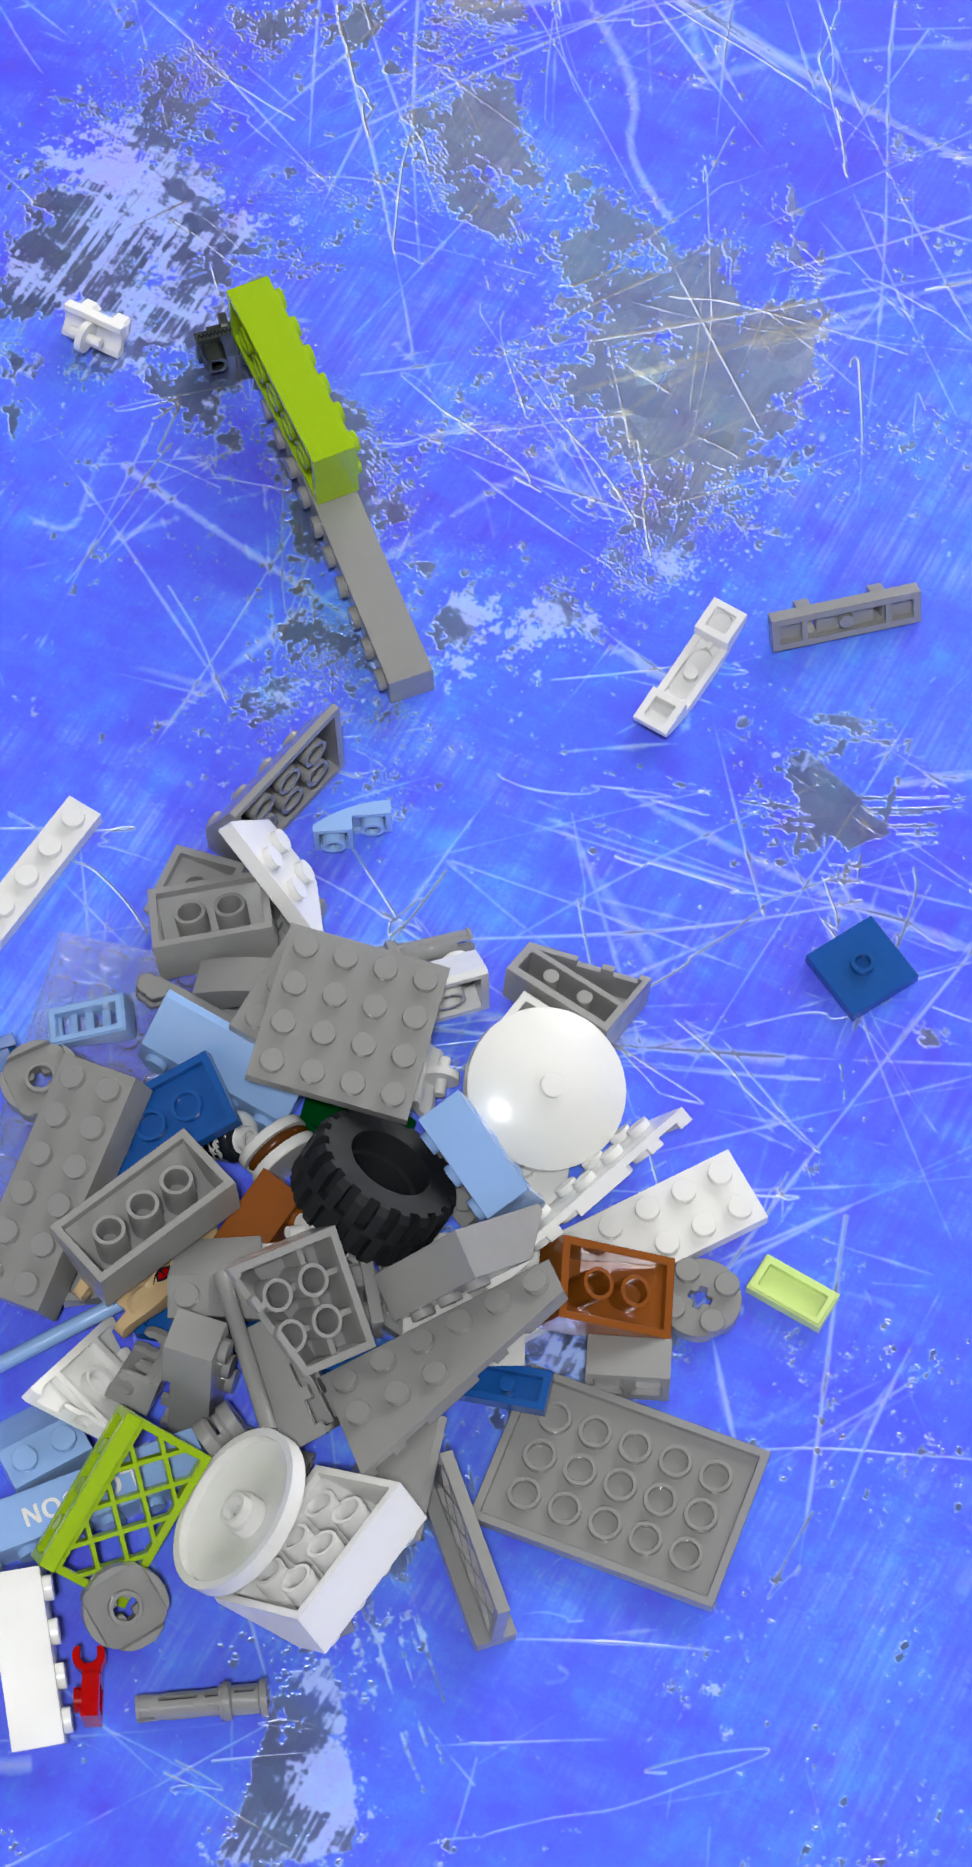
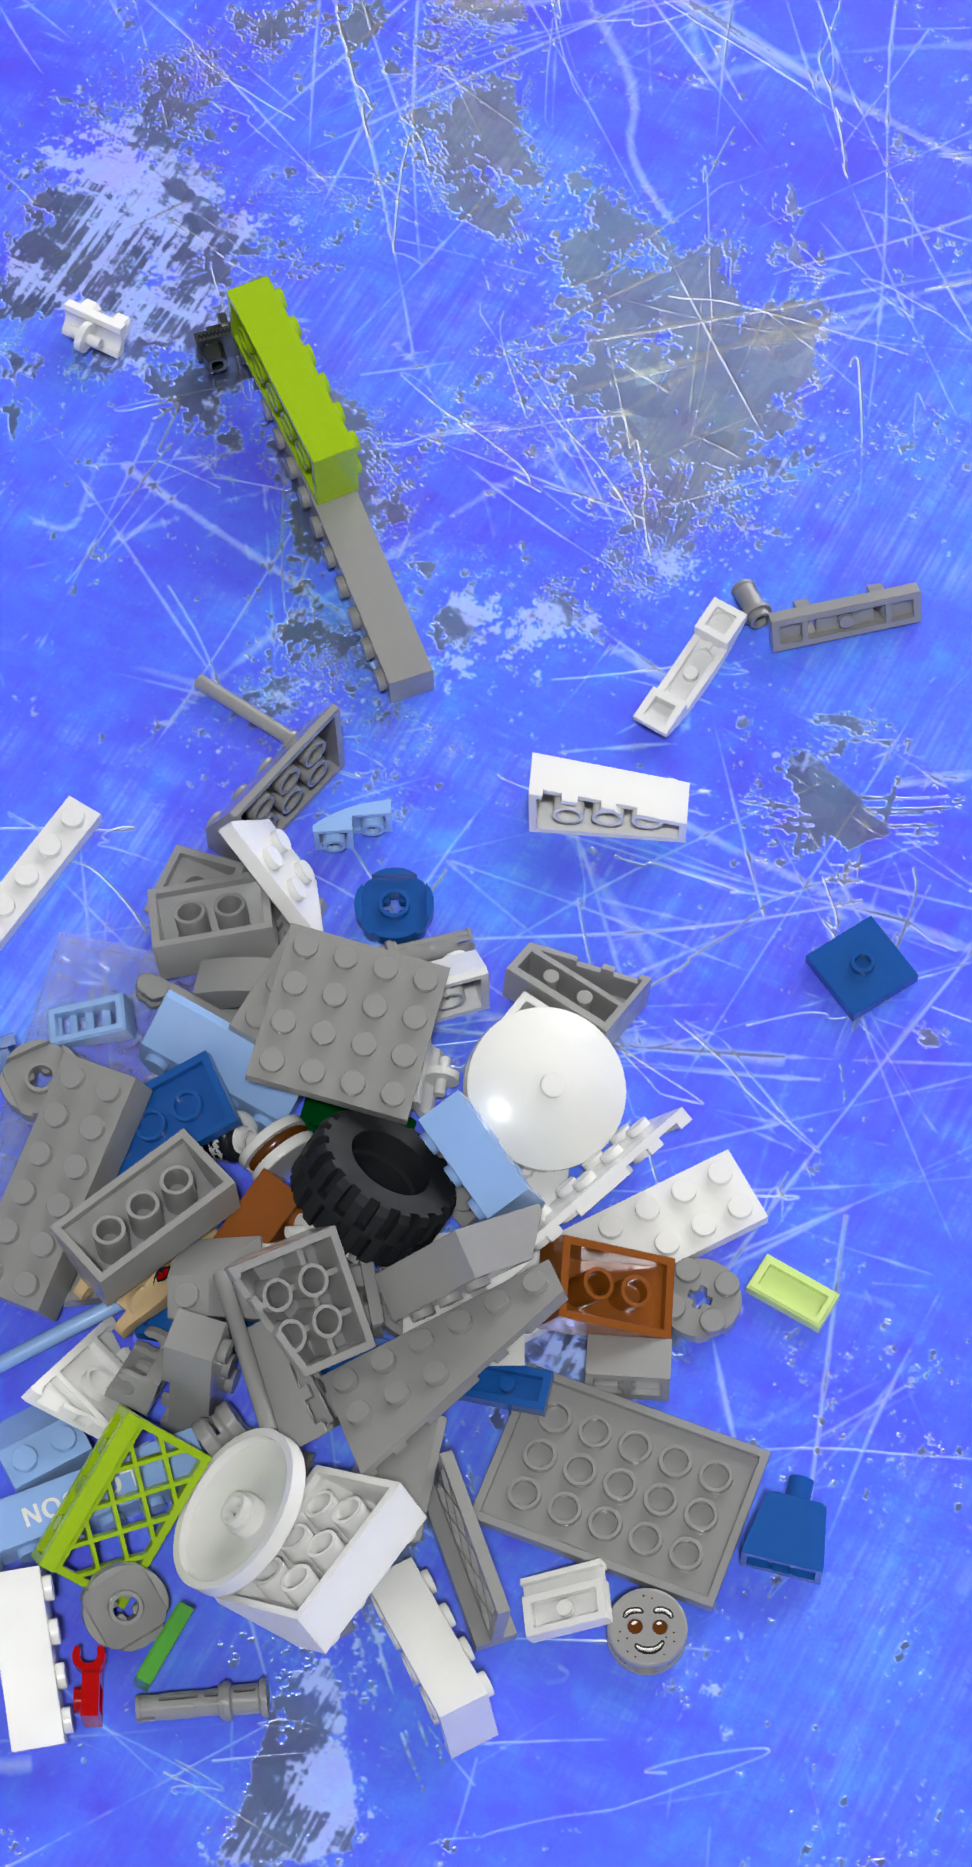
none -> bright green tile [133,1602,194,1693]
none -> light grey bar [194,674,292,743]
none -> blue plate [354,867,434,944]
none -> white wedge [369,1557,499,1759]
none -> white plate [520,1558,613,1643]
none -> white wedge [528,752,690,843]
none -> light grey head [606,1588,688,1676]
none -> light grey pin [731,579,772,629]
none -> blue torso [740,1474,827,1585]

